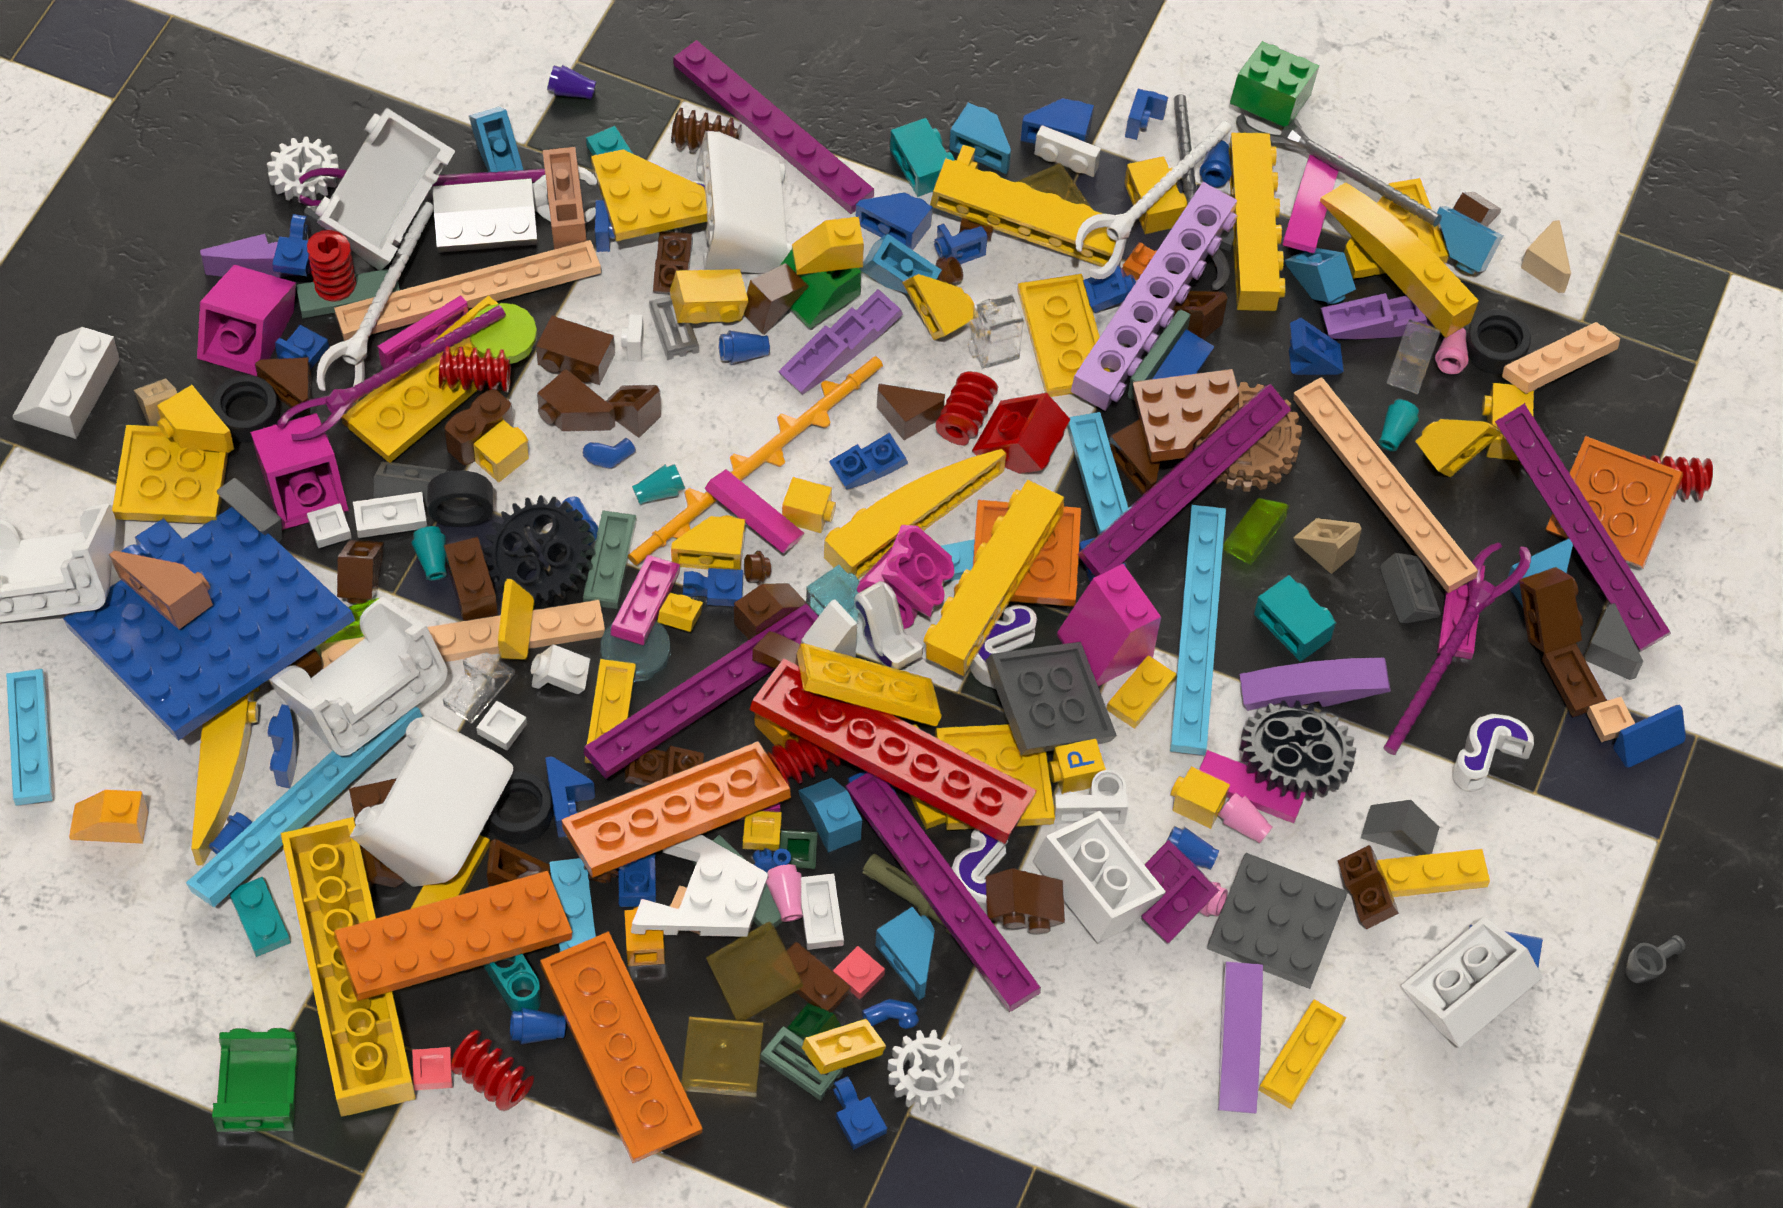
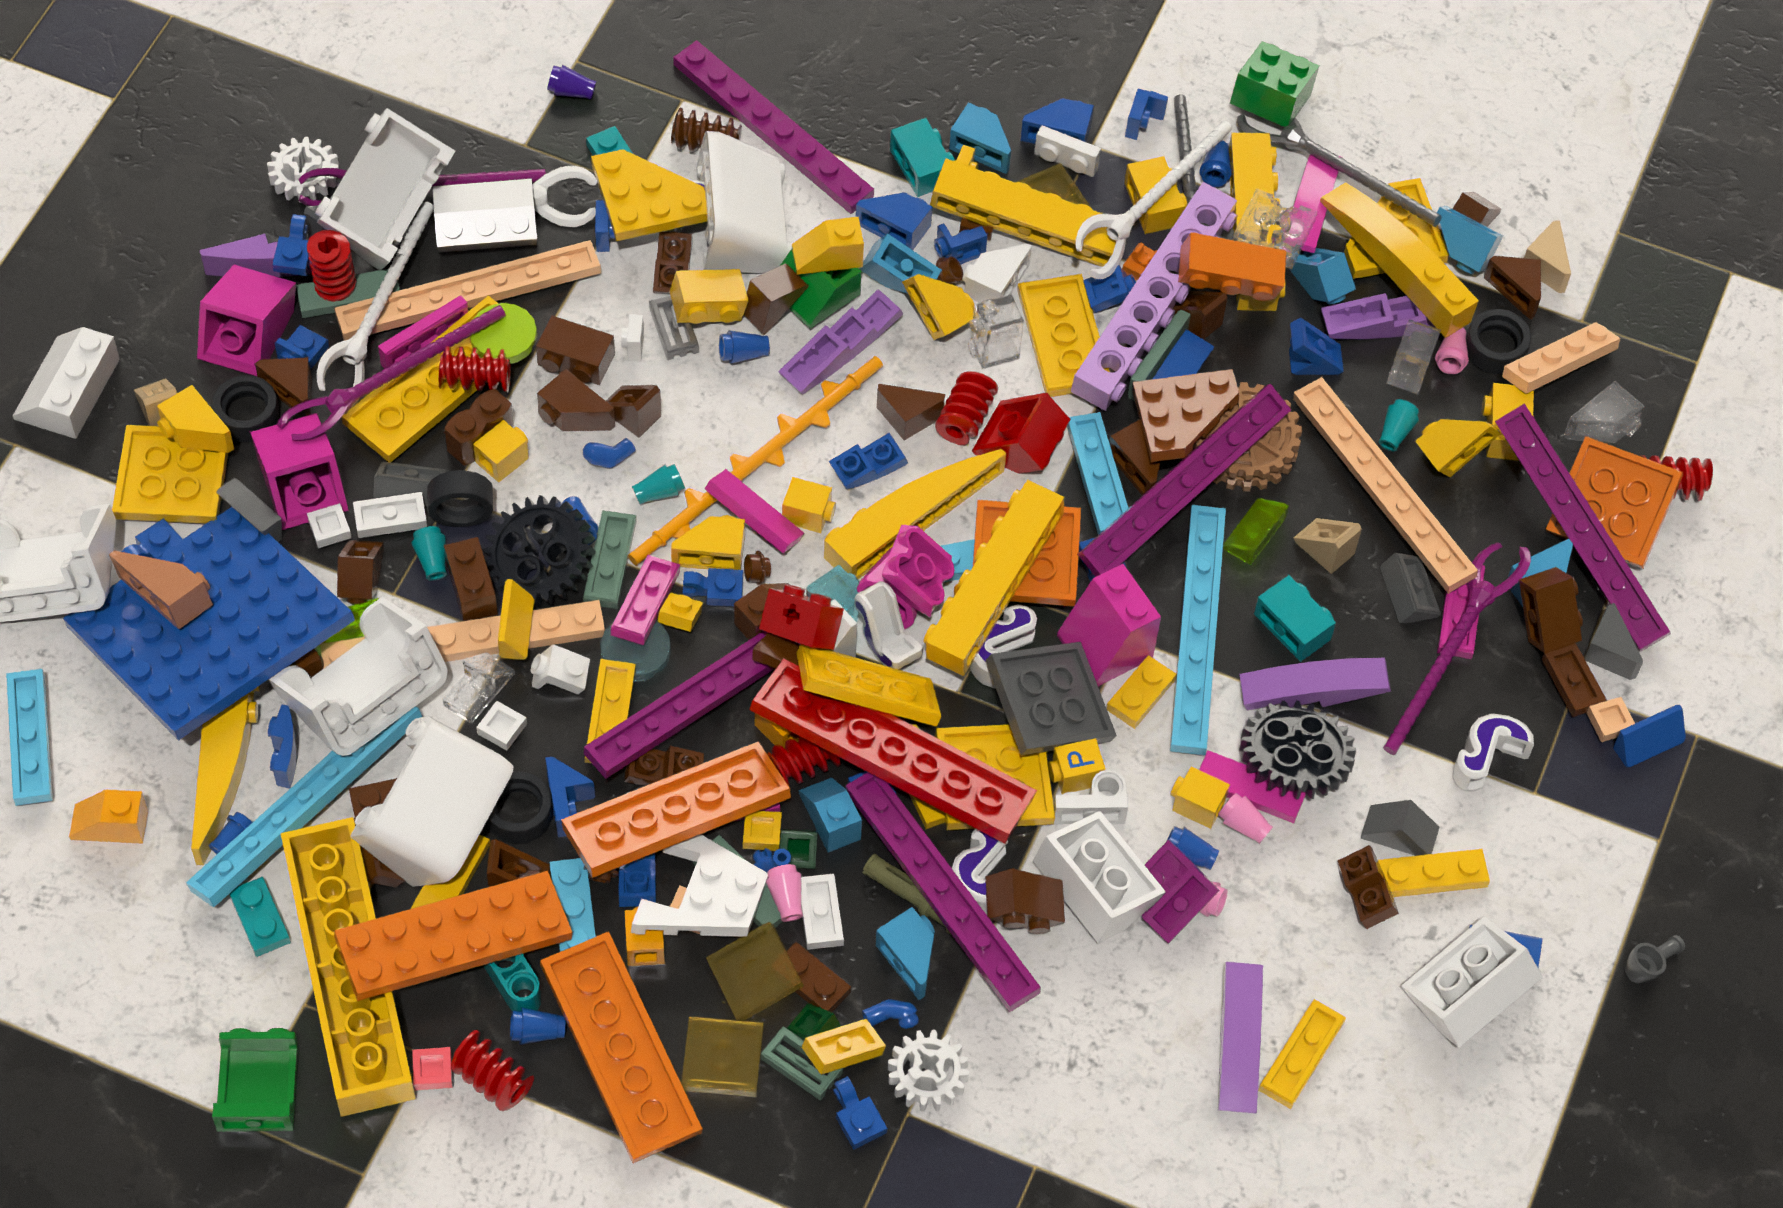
dark azure slope [468,106,524,172] -> none
nougat slope [543,147,587,250] -> none
coral plate [833,946,885,999] -> none
dark grey plate [1207,853,1348,989] -> none
none -> red brick [759,584,844,650]
none -> white slope [962,243,1032,312]
none -> orange brick [1178,232,1286,301]
none -> clear brick [1232,188,1318,269]
none -> reddish brown slope [1484,256,1541,320]
none -> clear slope [1563,381,1645,443]

